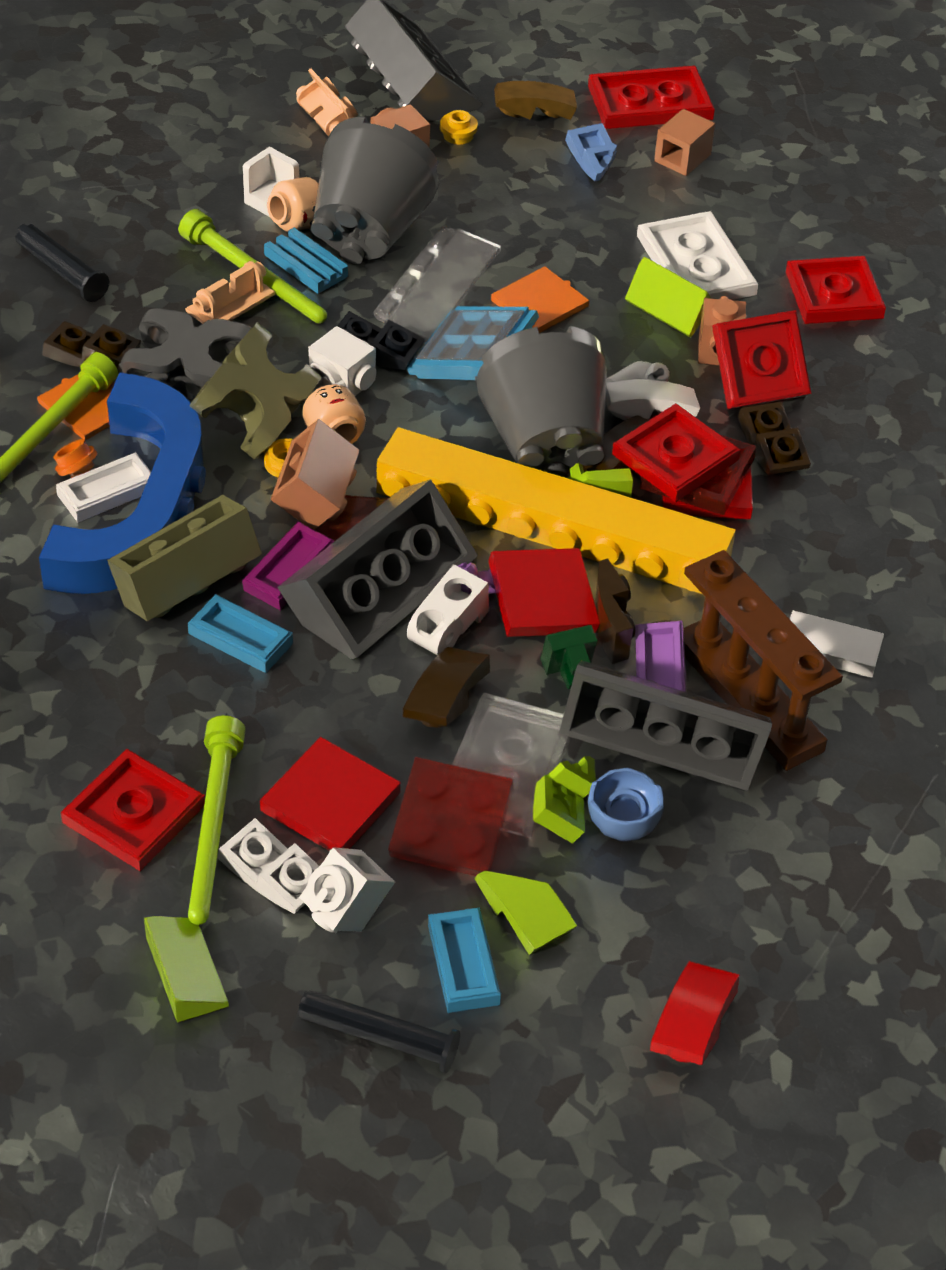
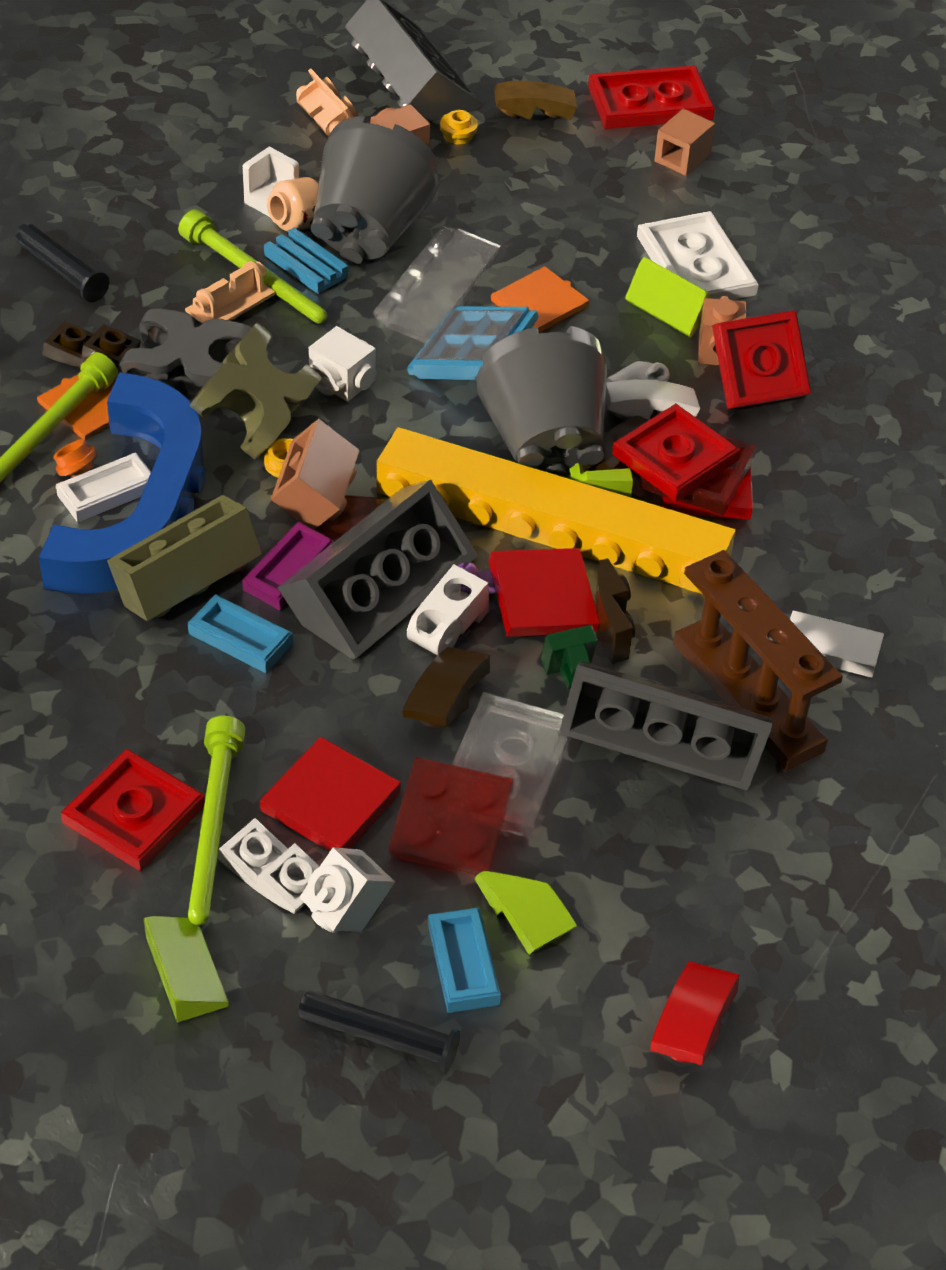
light nougat head [302,384,366,444] -> none
black slope [337,311,425,370] -> none
lime slope [533,756,596,844] -> none
medium blue slope [565,123,617,181] -> none
medium blue hair [588,767,664,841] -> none
medium lavender tile [635,620,686,692] -> none
dark brown slope [738,402,811,475] -> none
red tile [786,256,886,324] -> none

